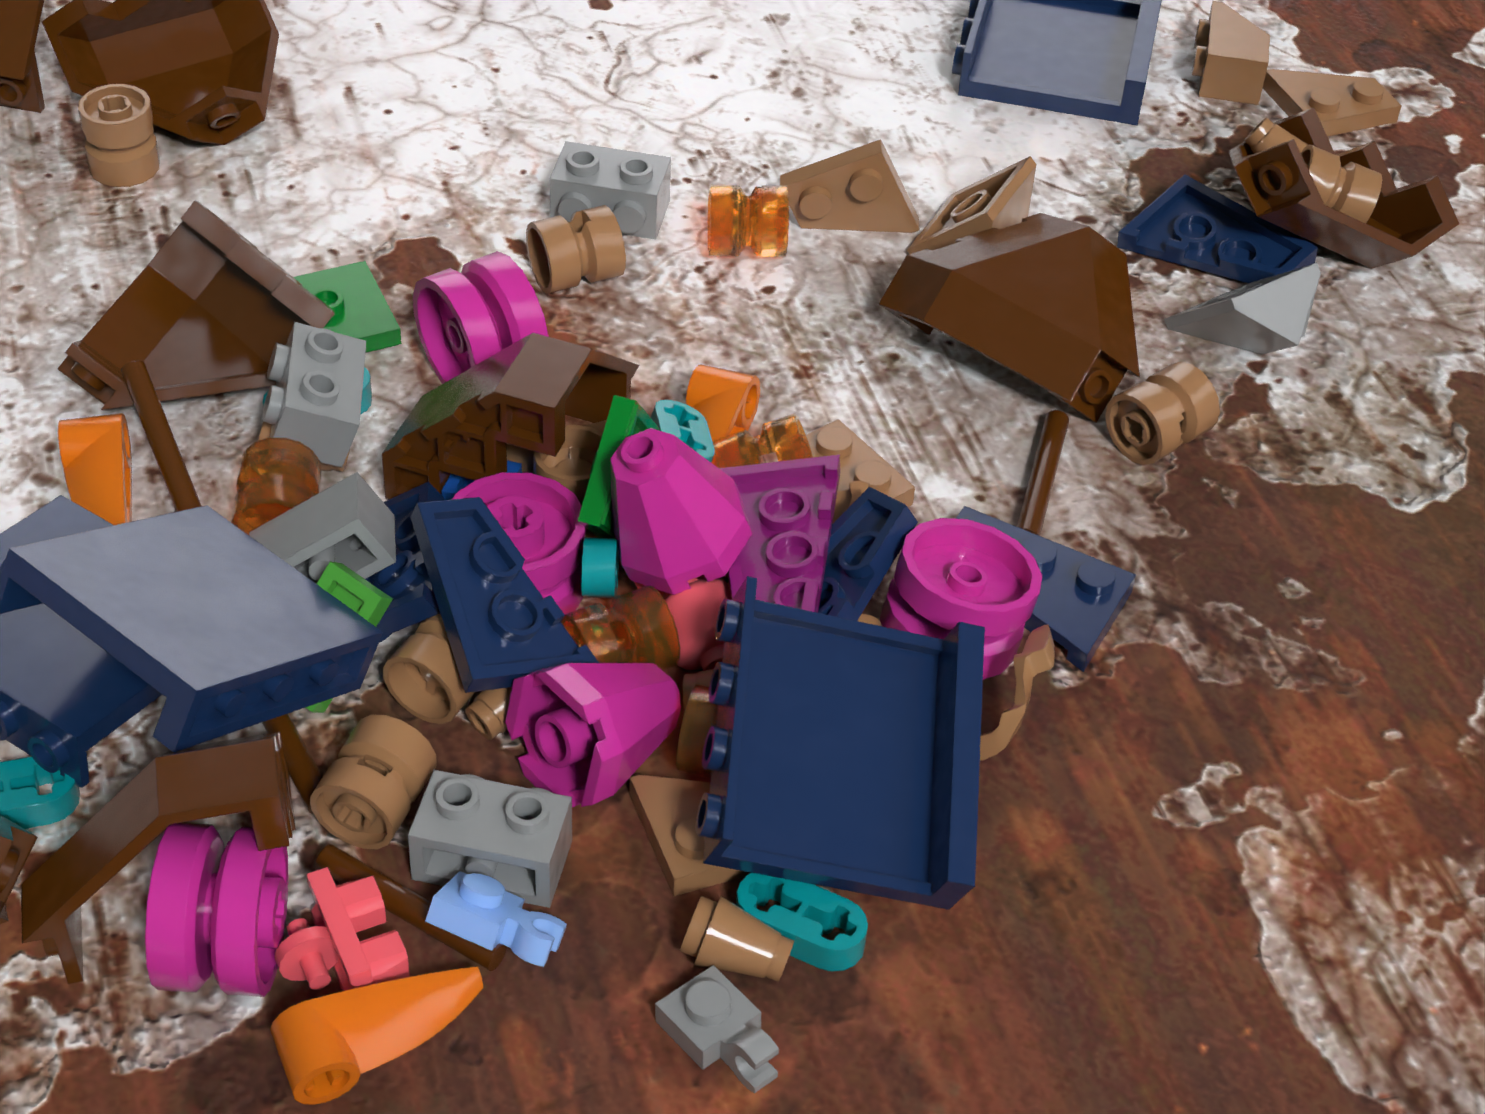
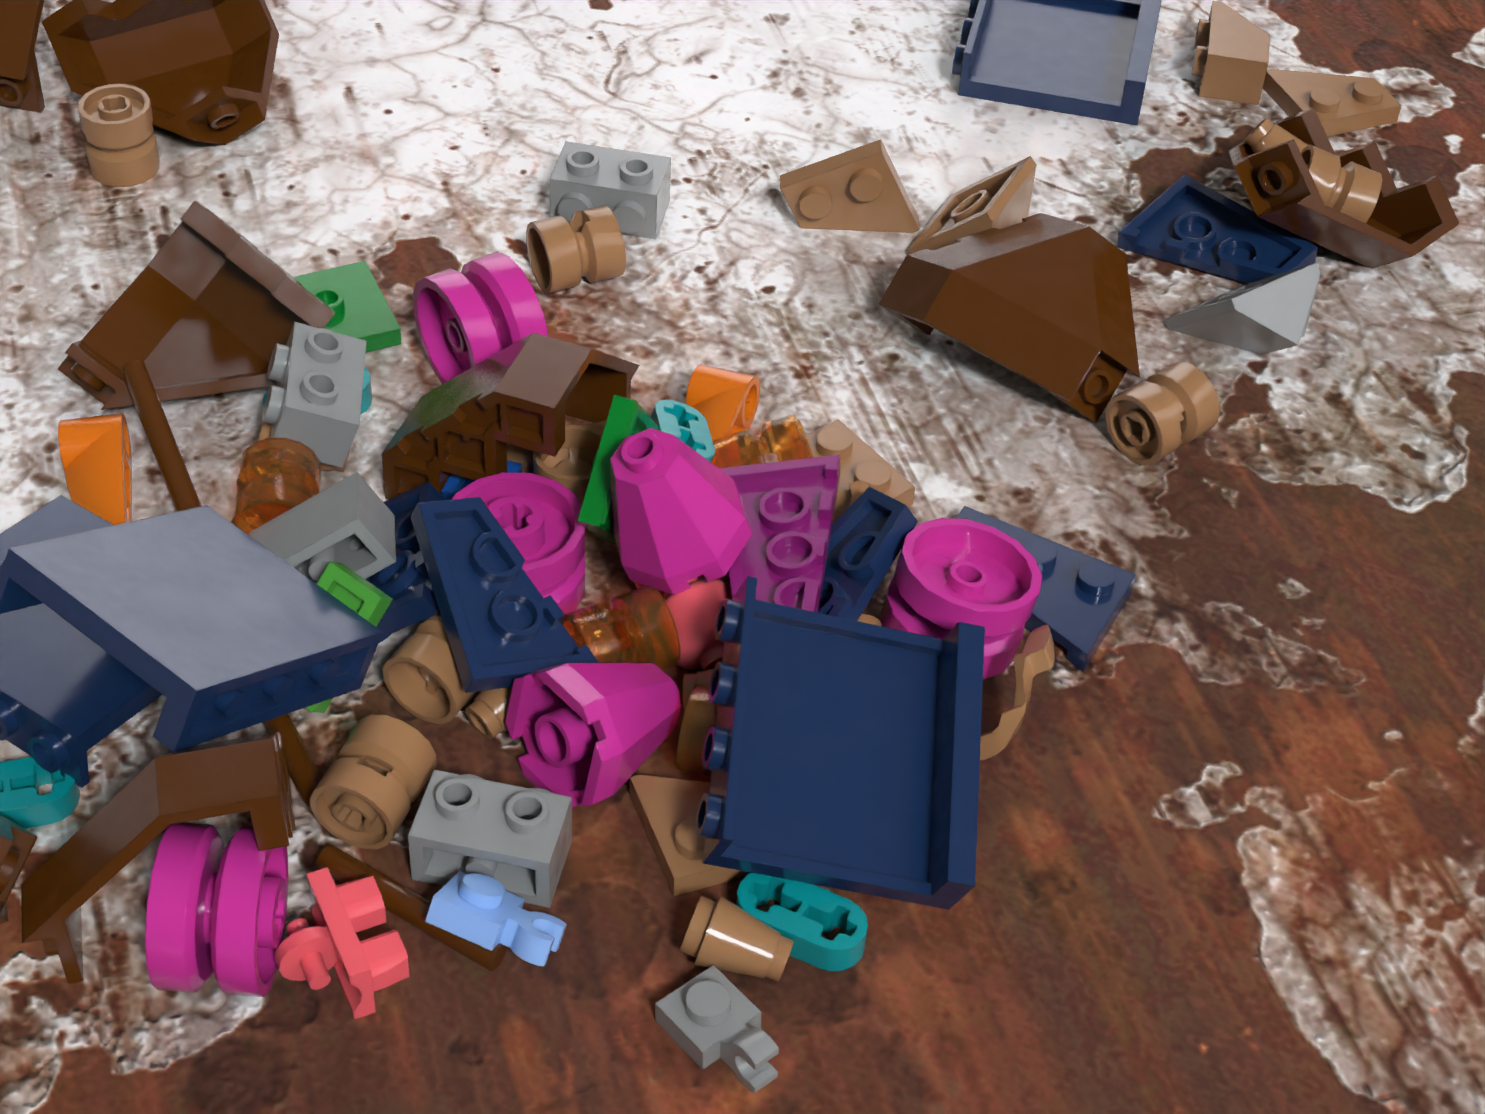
orange piece [270,966,484,1105] -> none
teal beam [581,537,619,599] -> none
clear orange wheel [707,184,789,258] -> none
reddish brown bar [1017,410,1069,536] -> none

